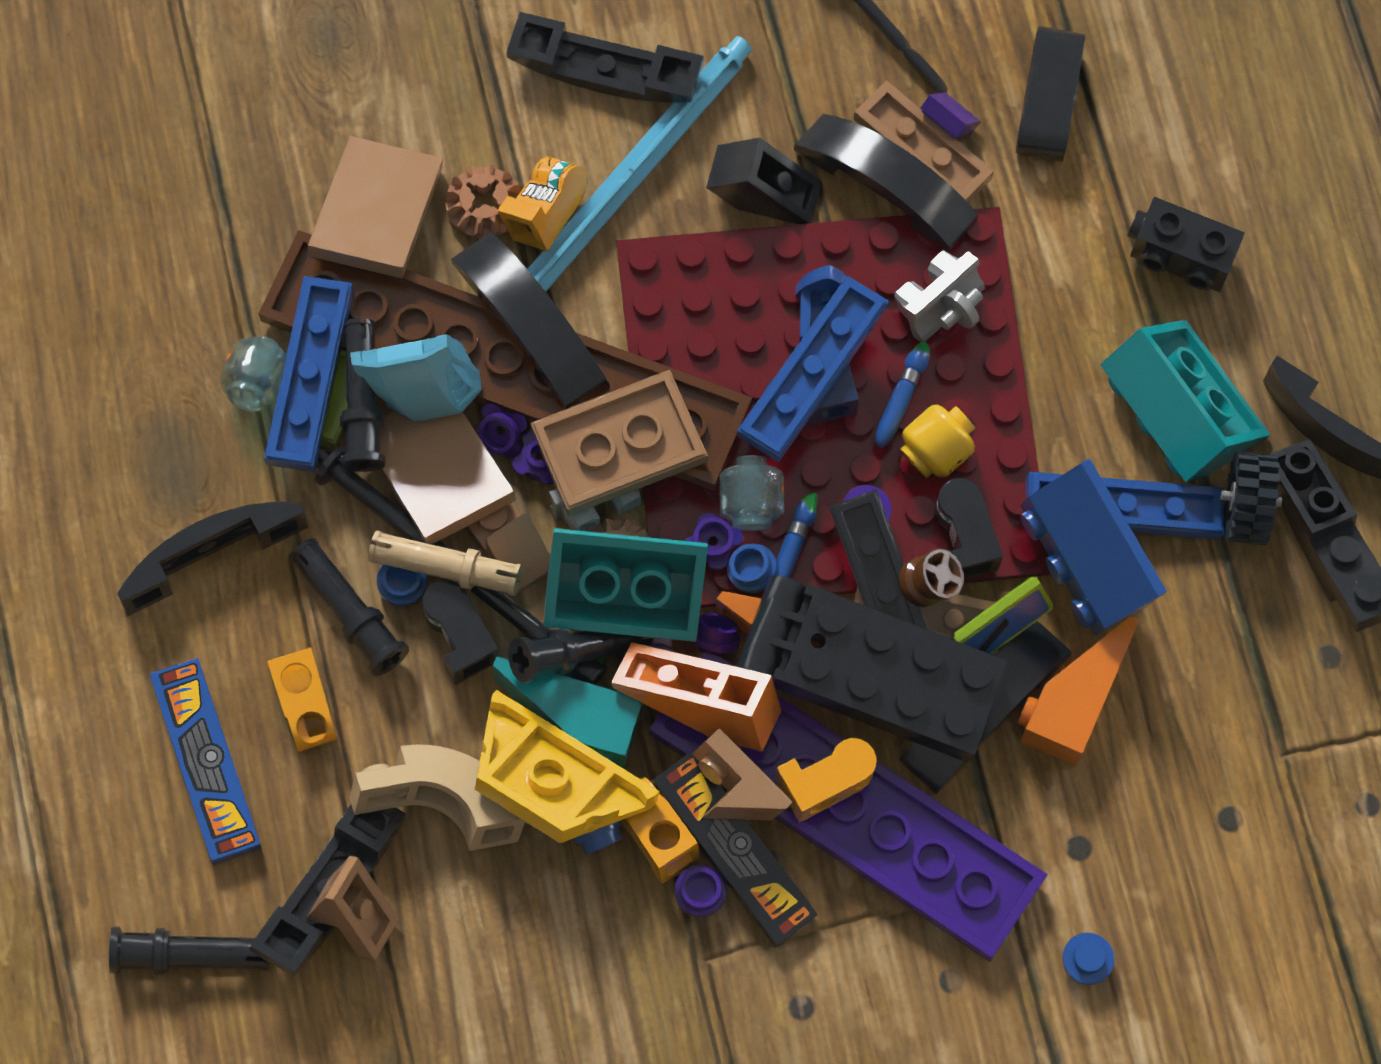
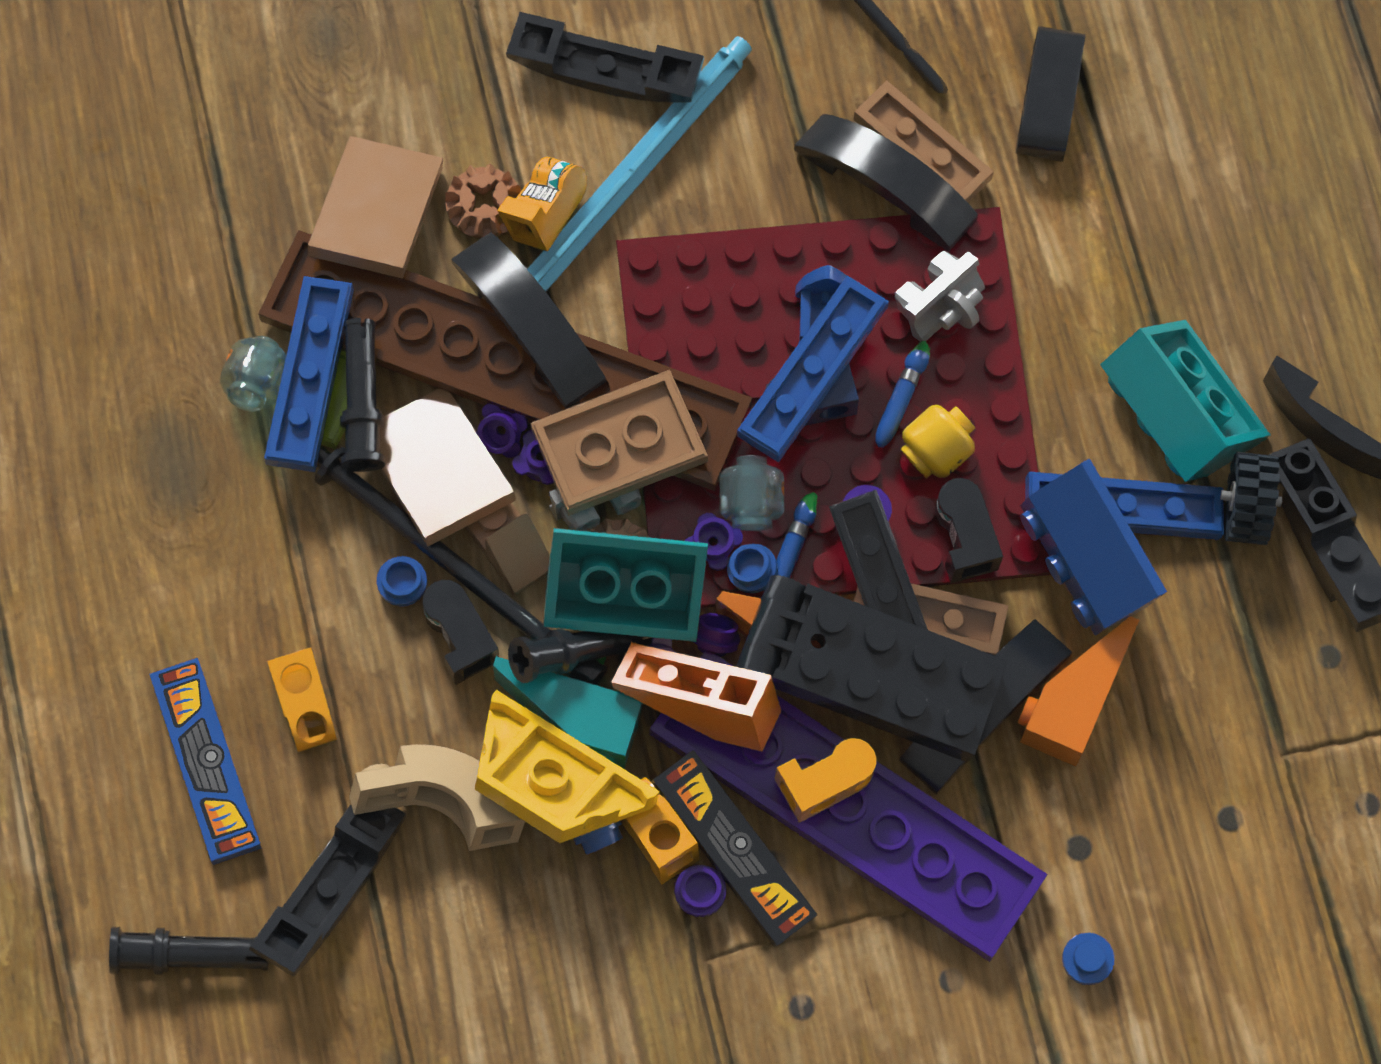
black slope [117,502,308,617] -> none
black pin [290,538,409,677] -> none
medium nougat slope [306,856,399,961] -> none
medium azure slope [350,334,482,422] -> none
tan pin [368,531,523,596] -> none
medium nougat slope [692,728,792,820] -> none
black slope [706,137,822,224] -> none
reddish brown wheel [899,549,964,607] -> none
dark purple tile [920,92,981,138] -> none
slope [952,576,1053,654] -> none
black brick [1127,196,1245,292] -> none

